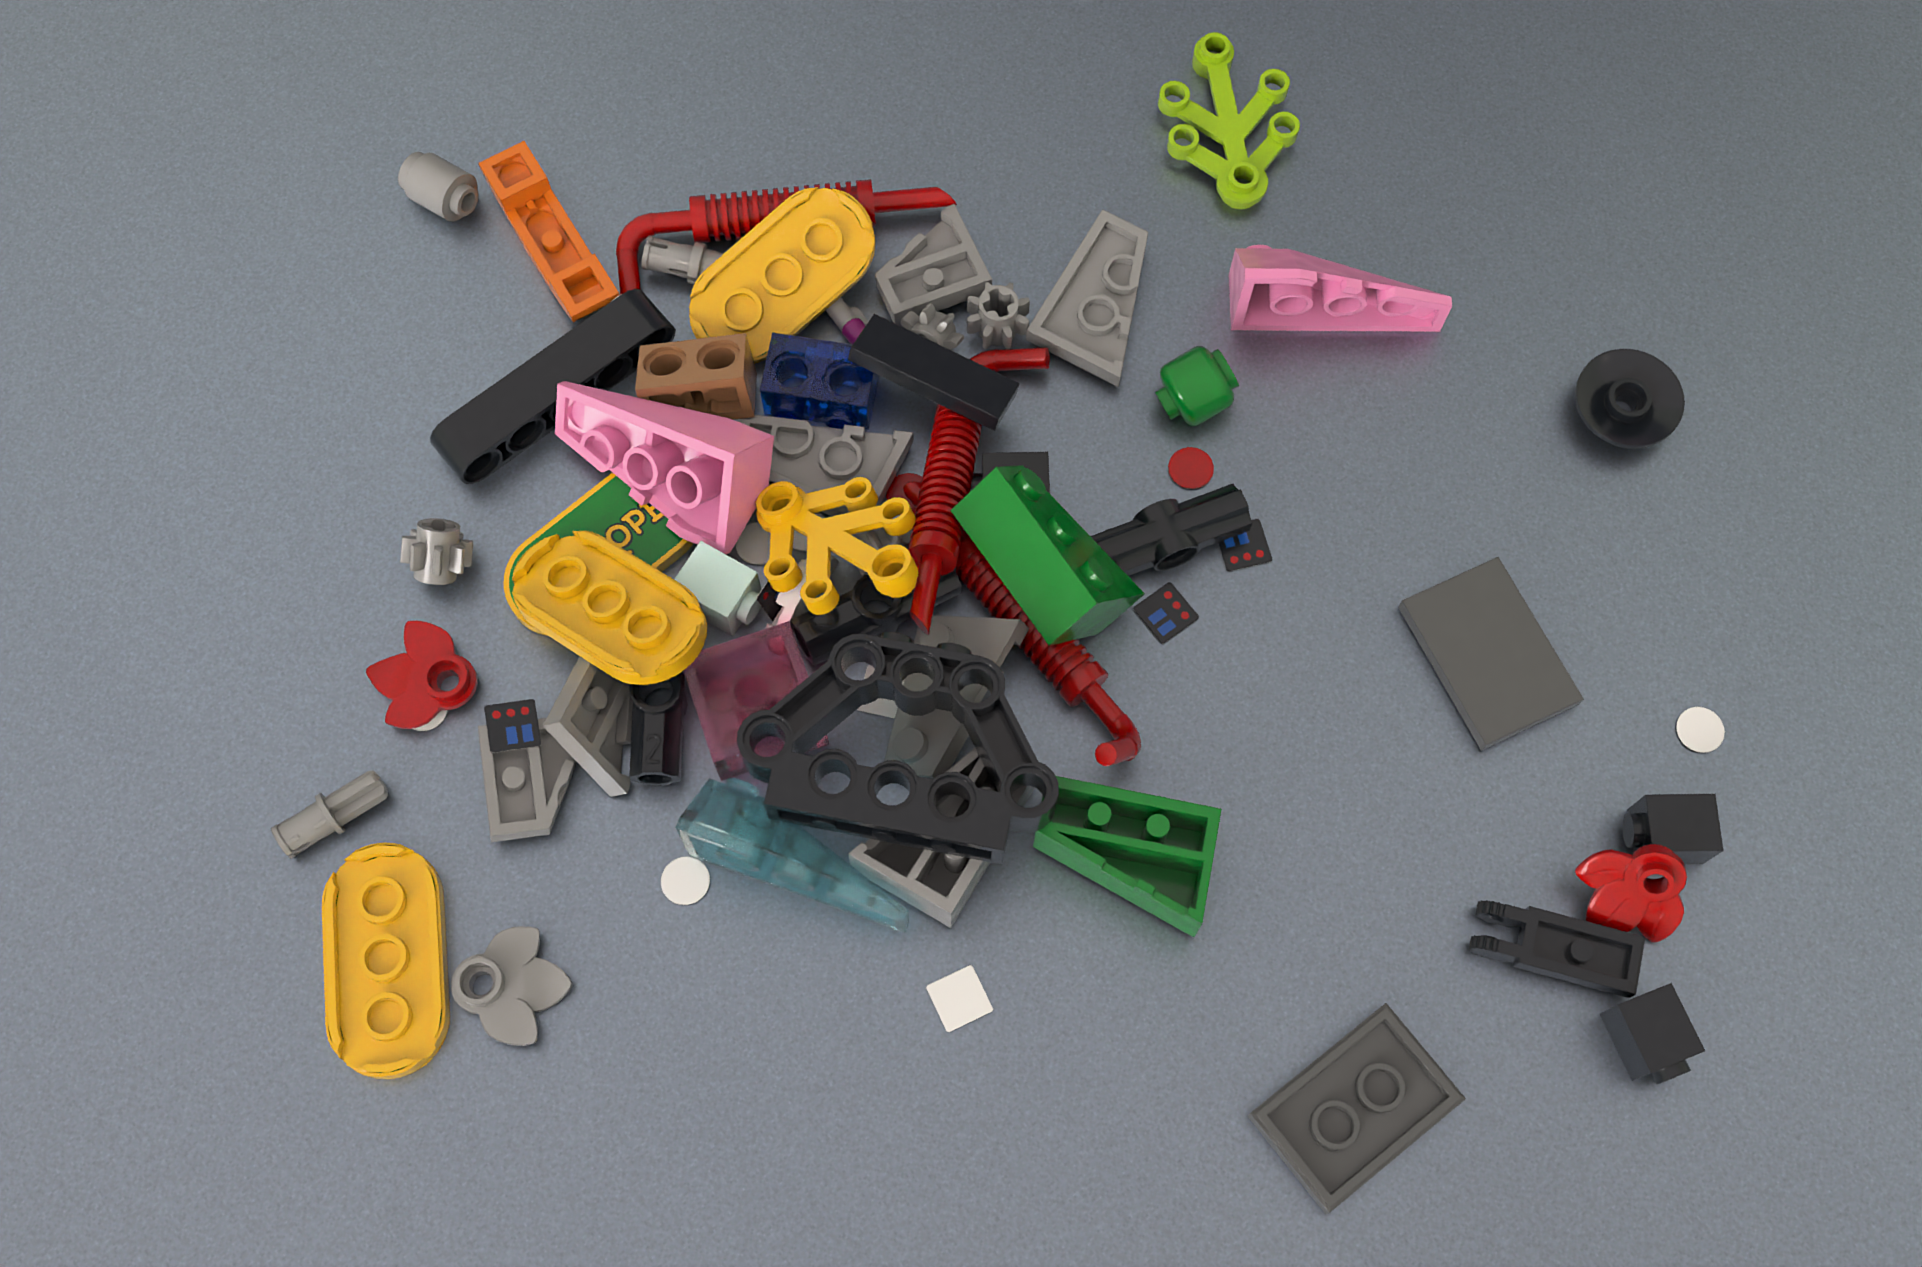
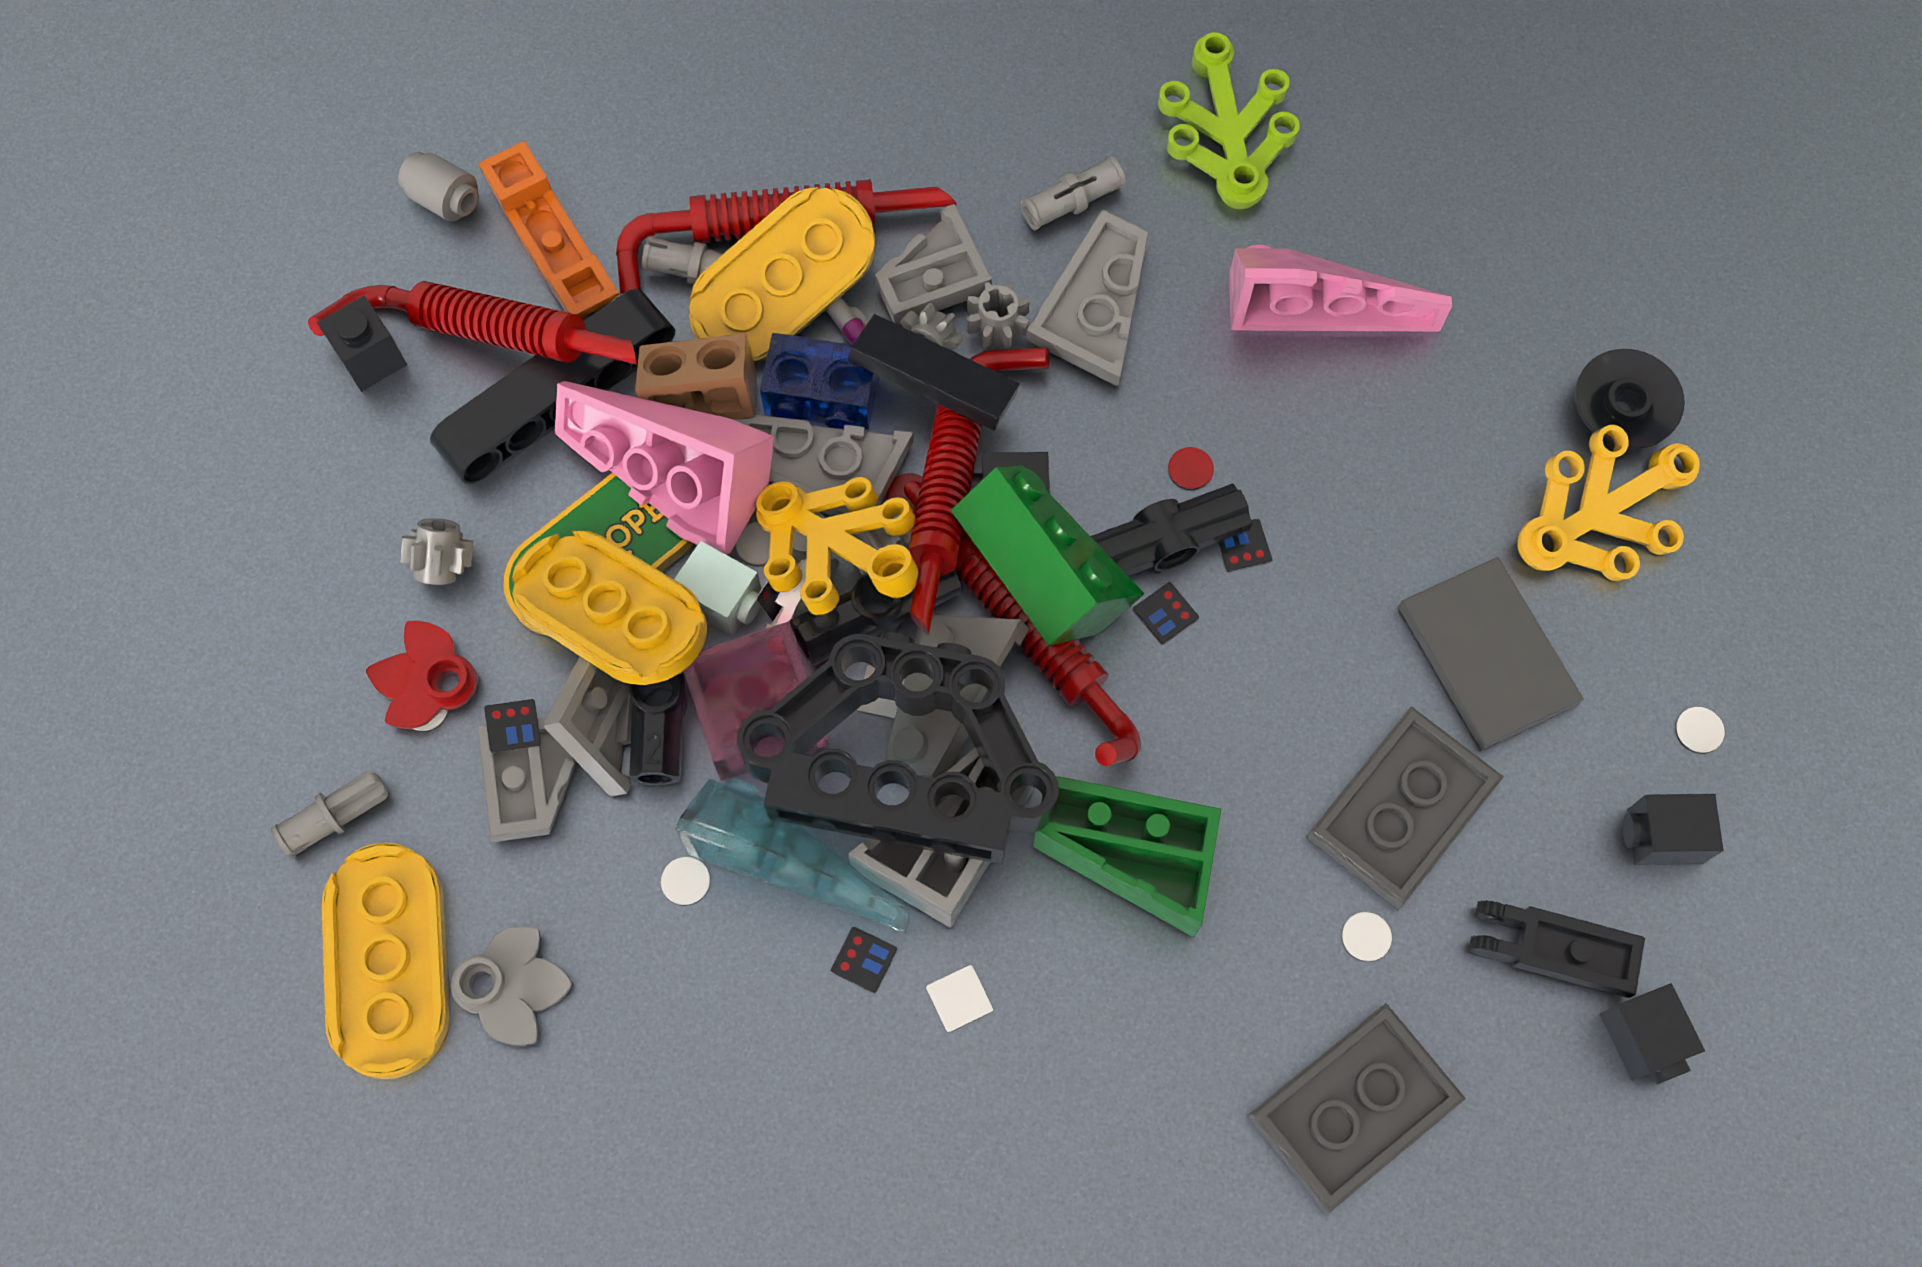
green head [1155,346,1239,426] -> none
red plate [1575,844,1687,943] -> none
none -> red piece [308,281,637,365]
none -> black brick [317,295,407,392]
none -> black sticker [831,927,897,993]
none -> light grey pin [1020,156,1126,231]
none -> dark grey tile [1306,706,1504,910]
none -> white sticker [1342,912,1392,961]
none -> yellow plant [1517,425,1700,581]

